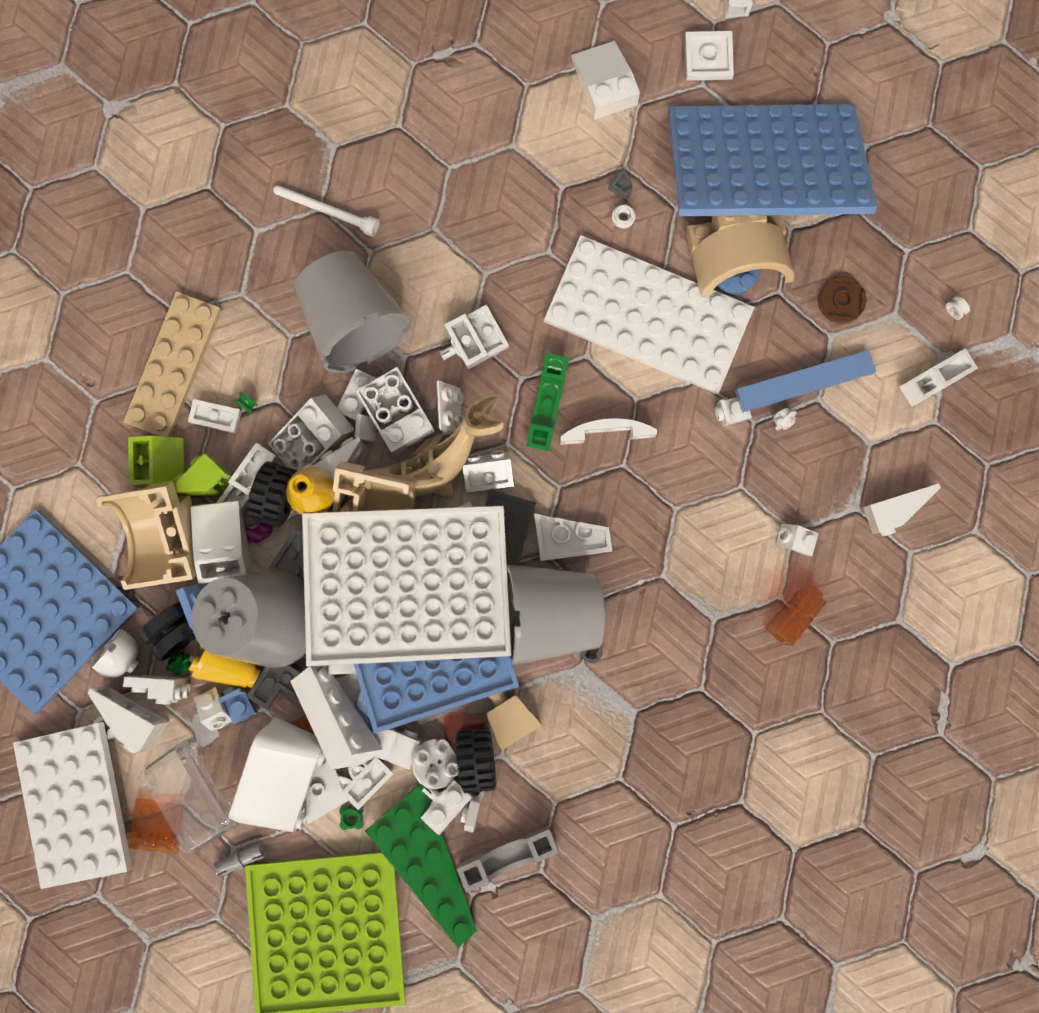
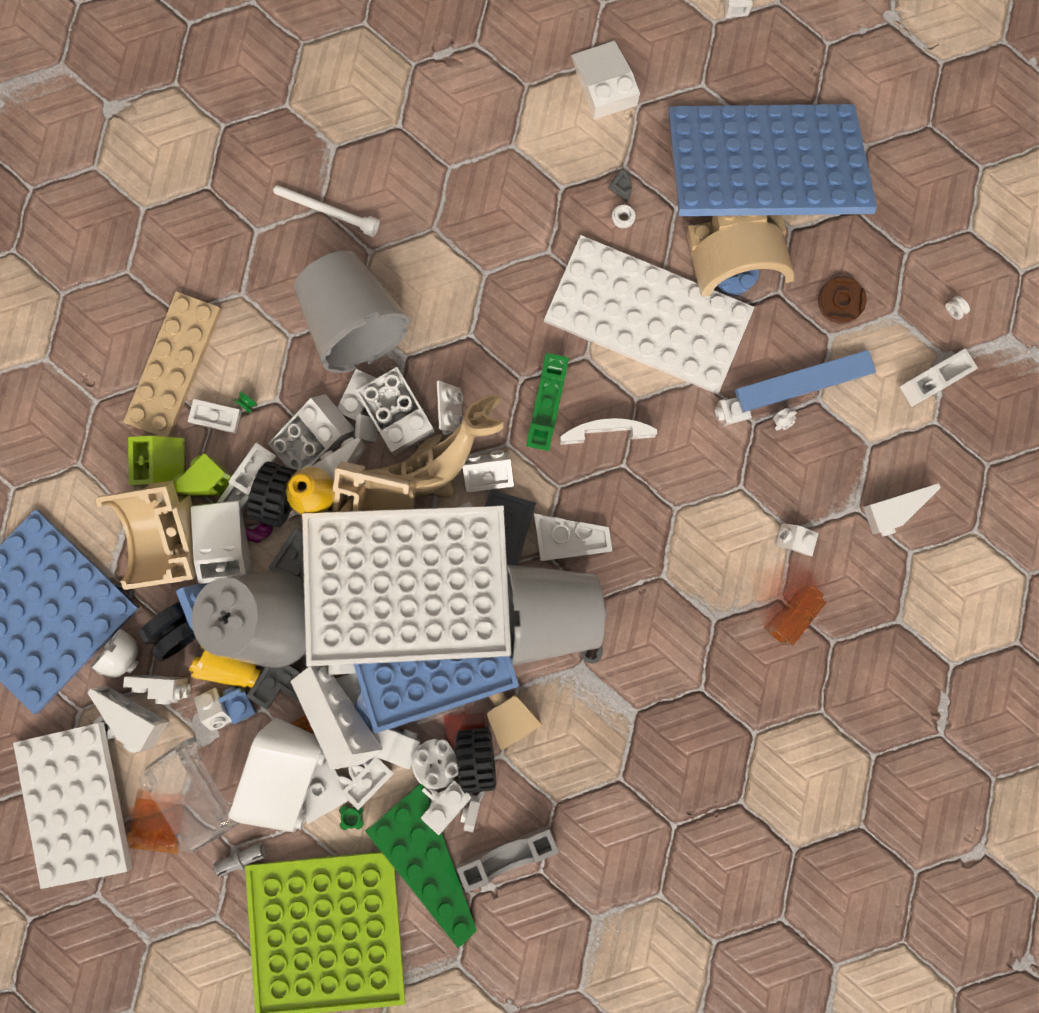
green plate [165,652,191,675] -> none
white plate [439,305,509,370] -> none
white plate [685,31,734,80] -> none

